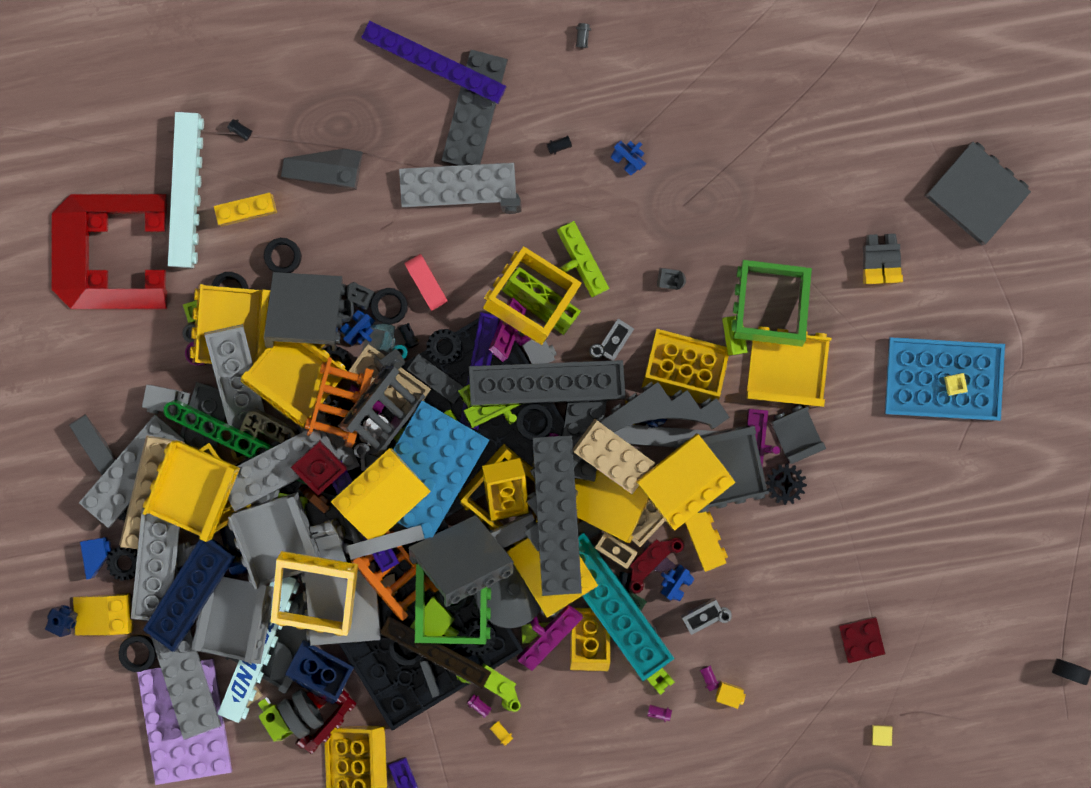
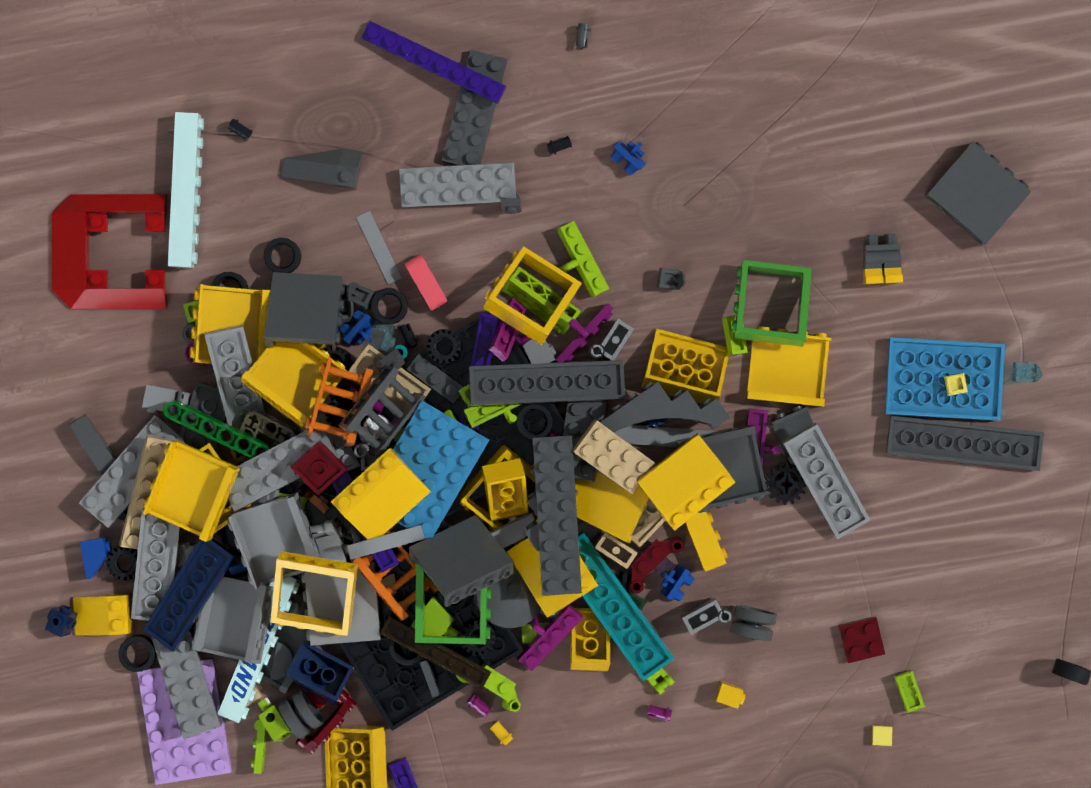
yellow brick [214,192,277,227] -> none
magenta pin [700,665,720,691] -> none
none -> lime plate [251,718,267,774]
none -> light grey sticker [356,211,402,284]
none -> magenta plate [556,303,613,363]
none -> dark grey wheel [730,605,777,641]
none -> light grey plate [782,423,870,539]
none -> dark grey plate [886,416,1044,471]
none -> lime plate [894,670,925,713]
none -> clear light blue plate [1012,362,1043,382]

